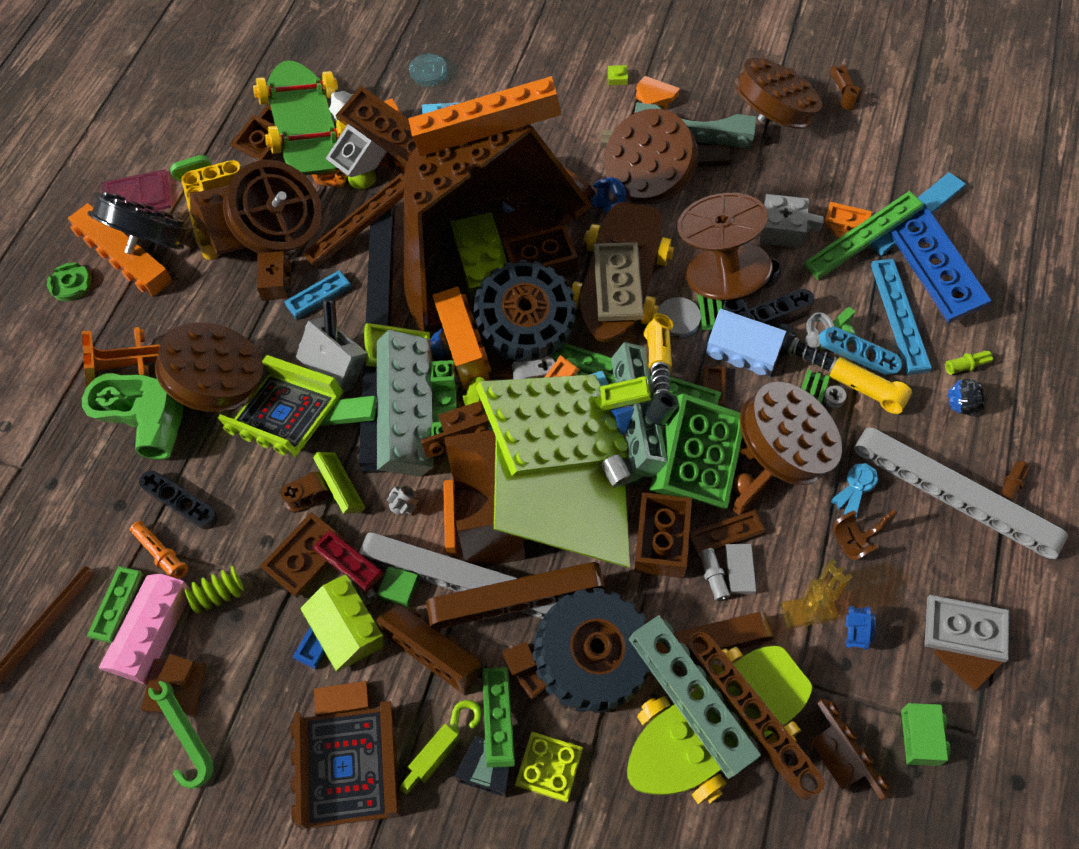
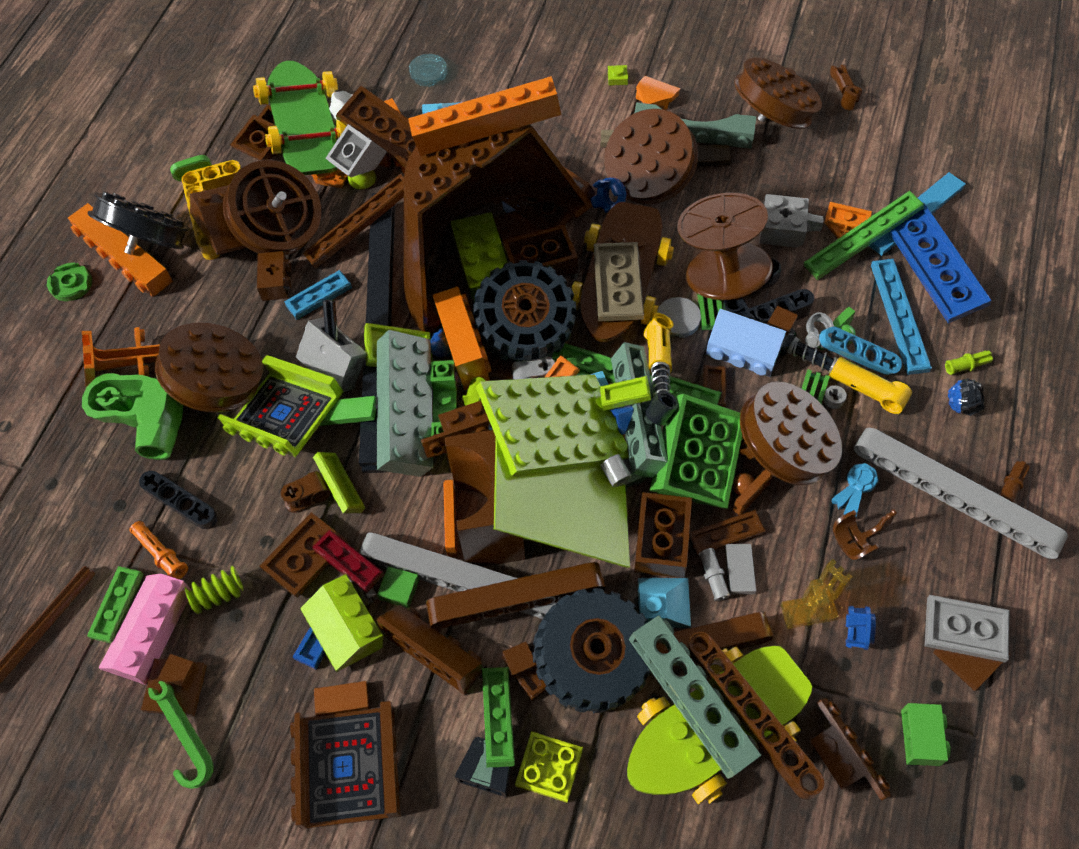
clear pink piece [102,169,171,211] -> none
light grey gear [387,485,418,515] -> none
lime piece [399,700,482,794] -> none
none -> medium azure slope [638,578,691,628]
none -> reddish brown tile [767,306,798,336]

